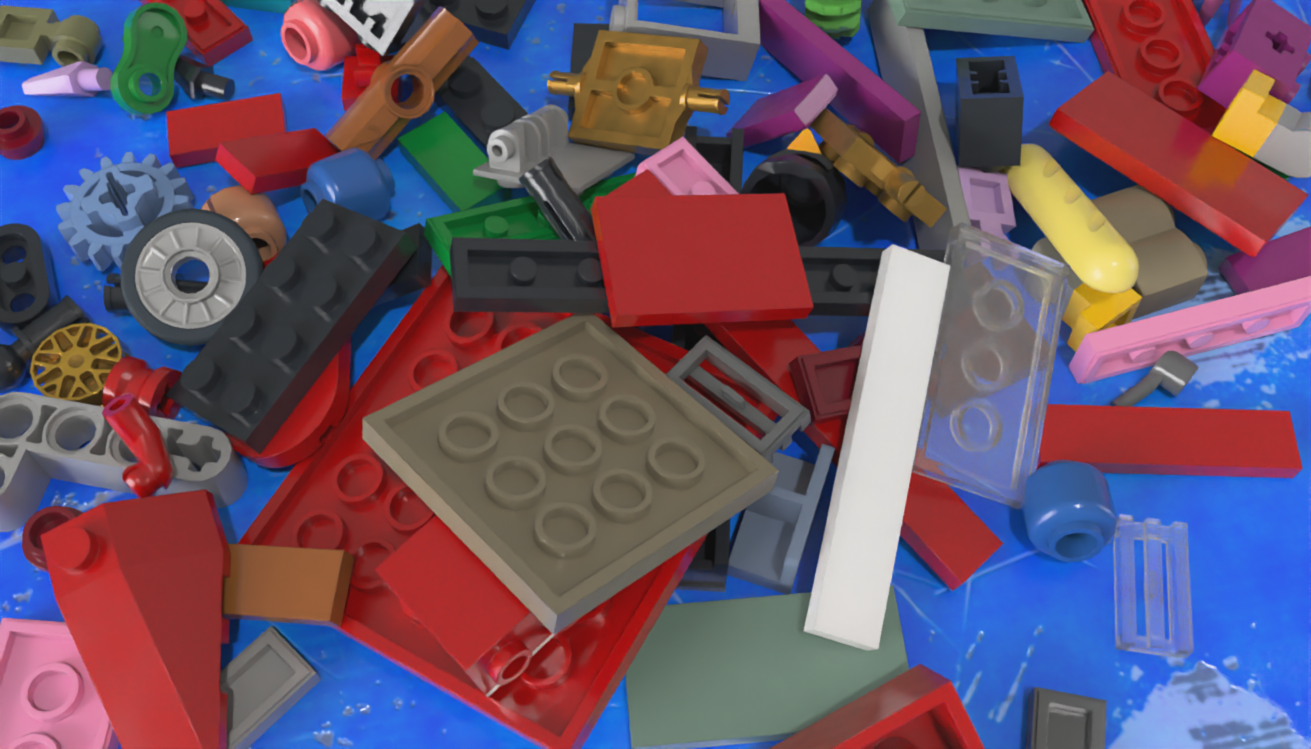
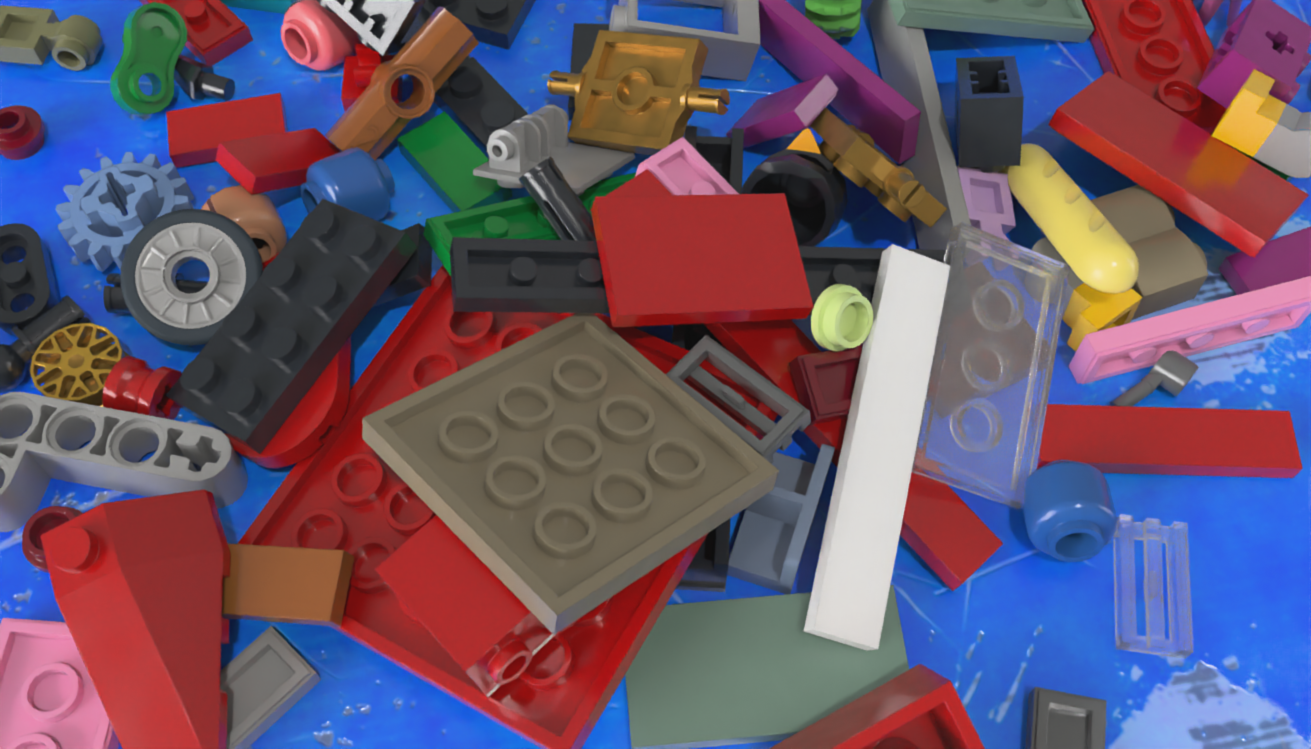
lavender bar [21,61,113,97] -> none
red arm [102,393,175,498] -> none
none -> yellowish green plate [811,284,873,351]

